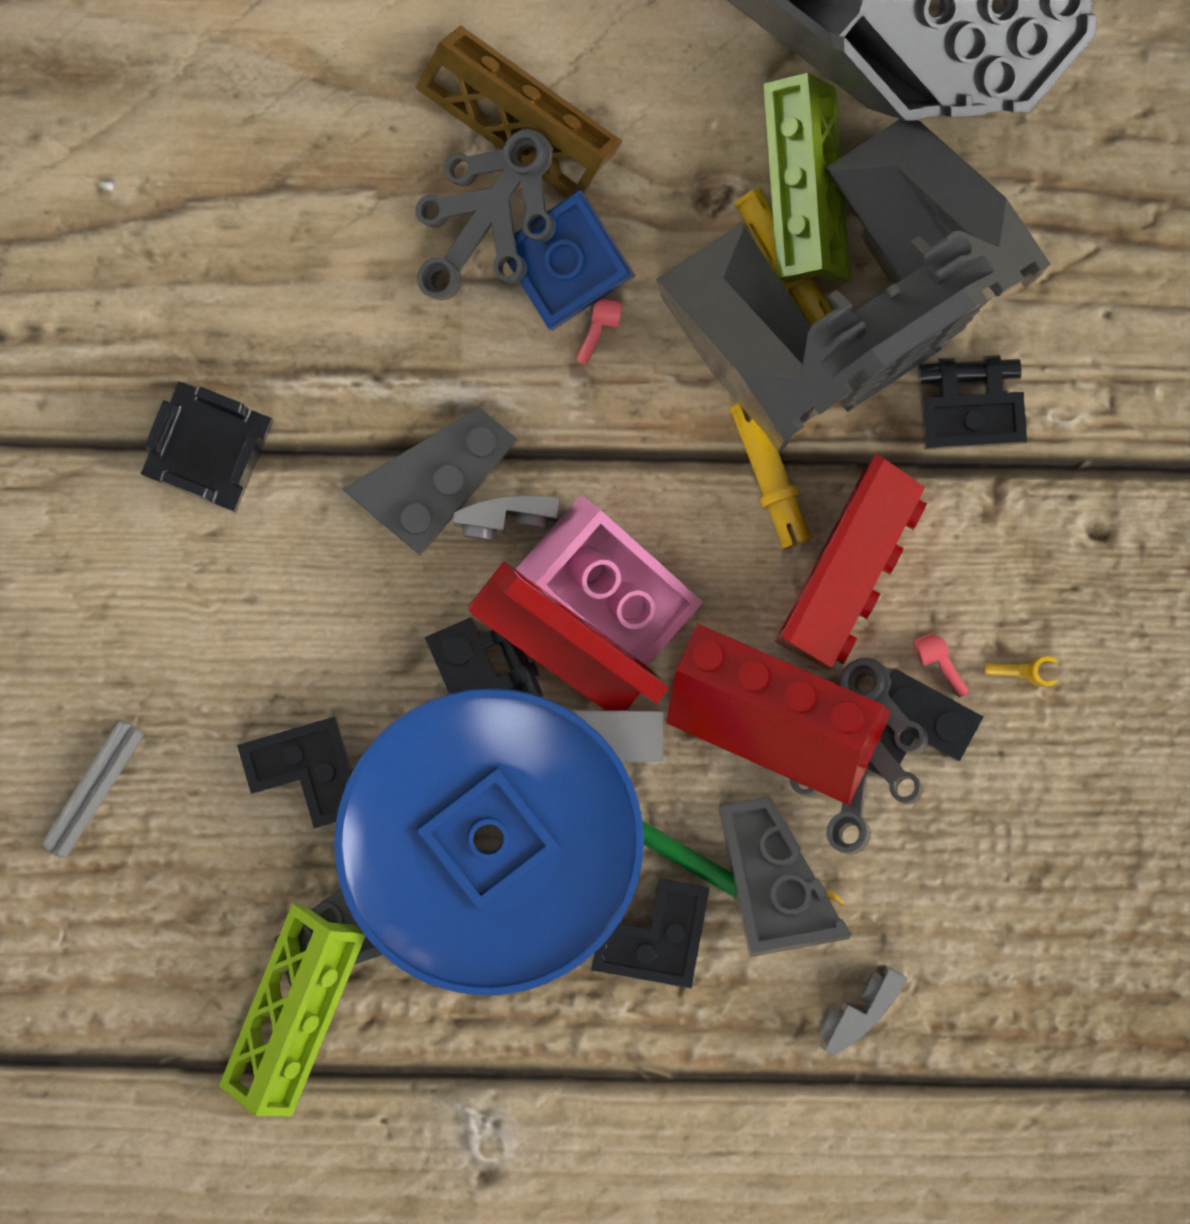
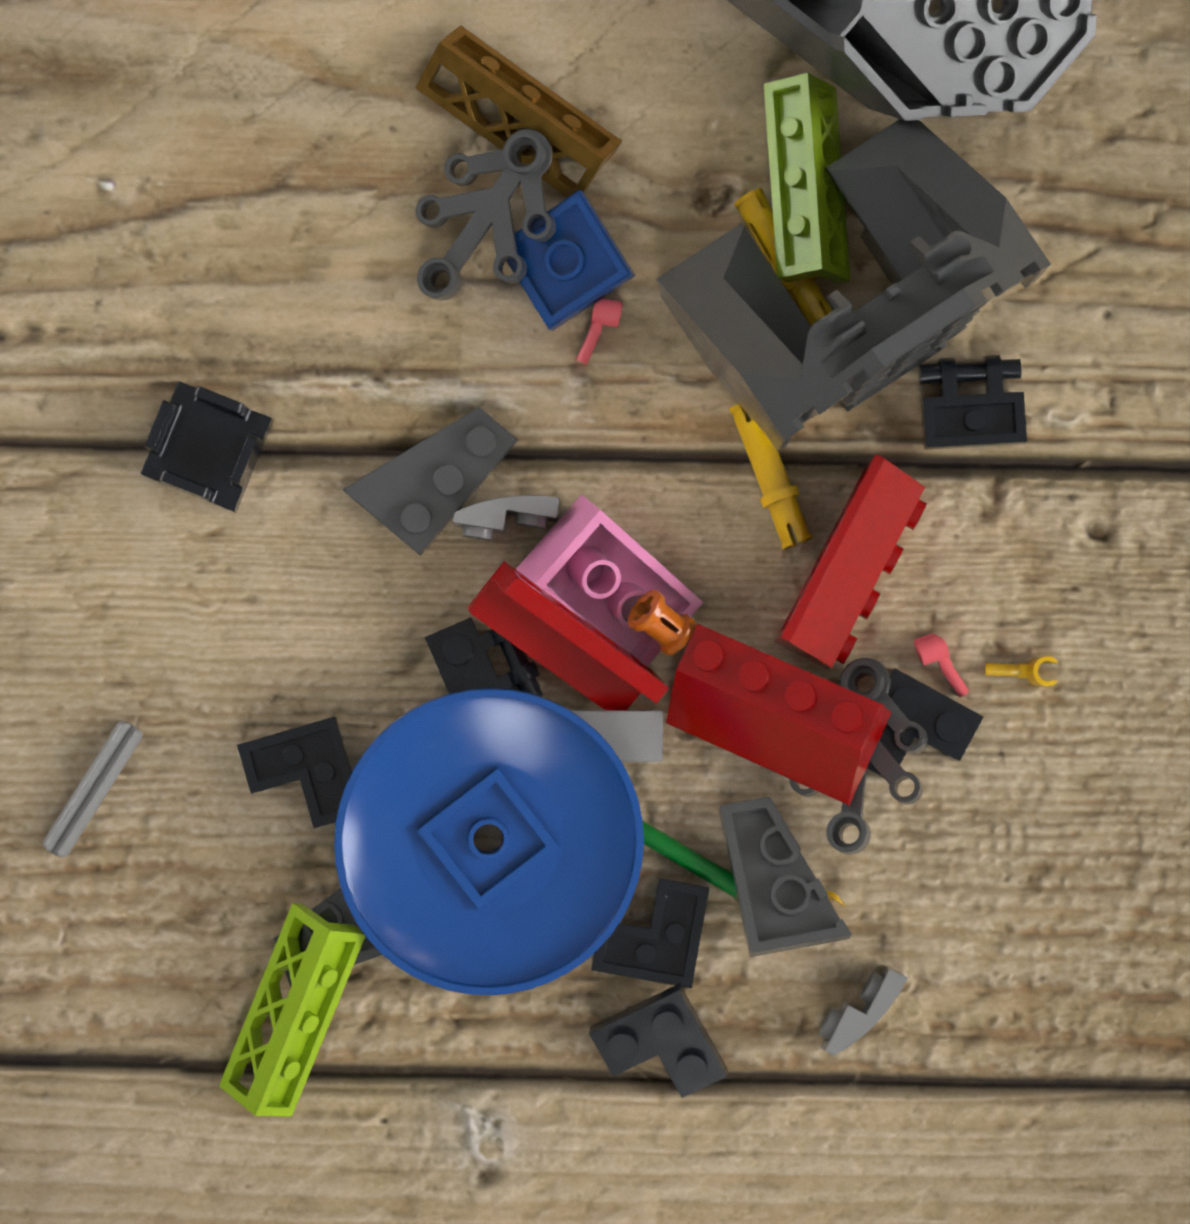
none -> black plate [589,983,728,1098]
none -> orange bush [628,590,695,656]

